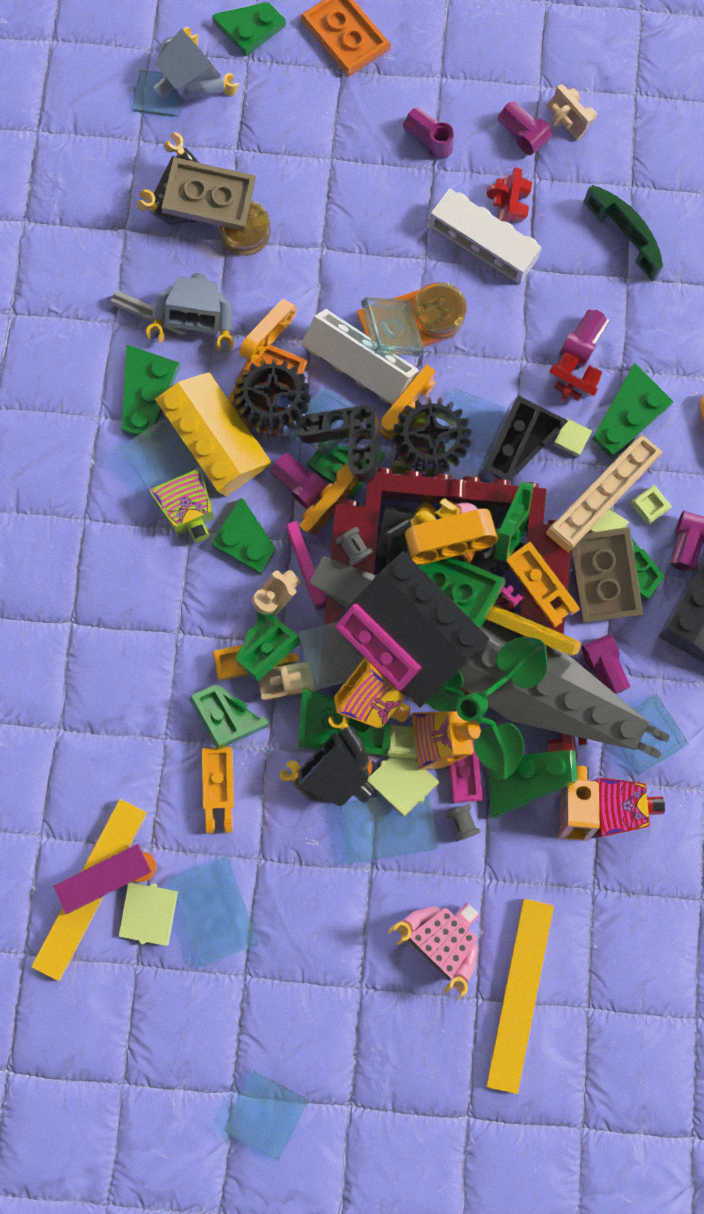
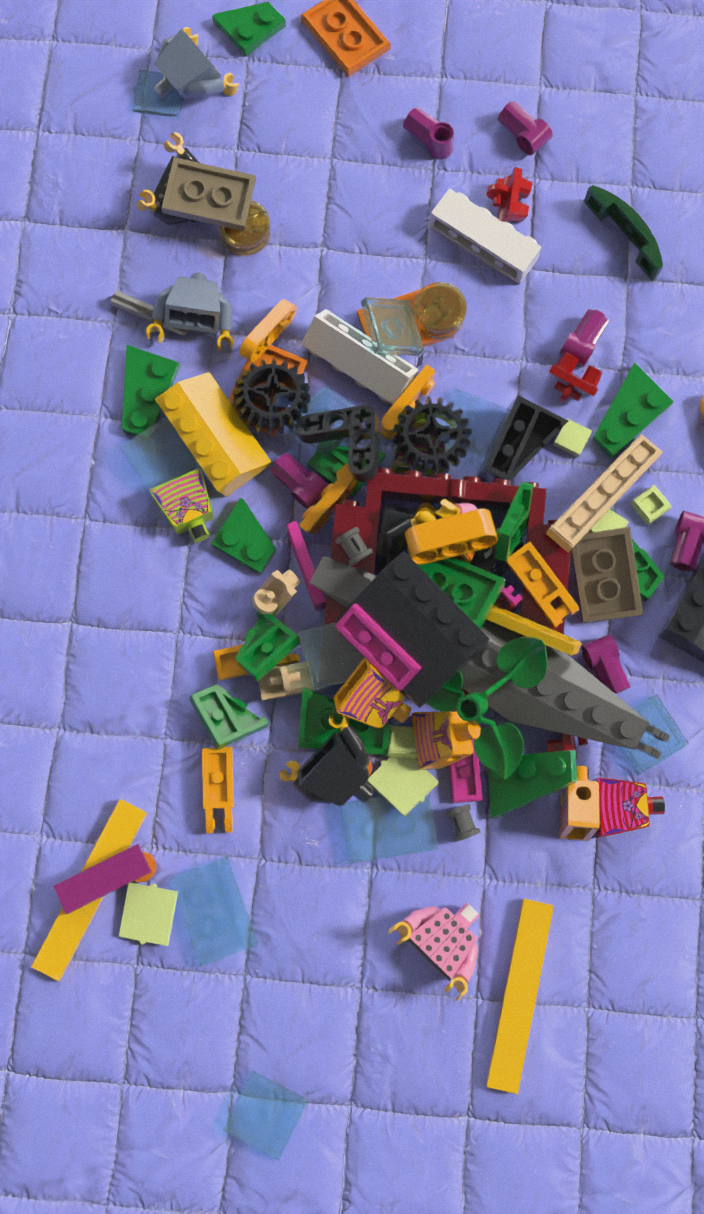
tan hips [546,84,597,140] -> none

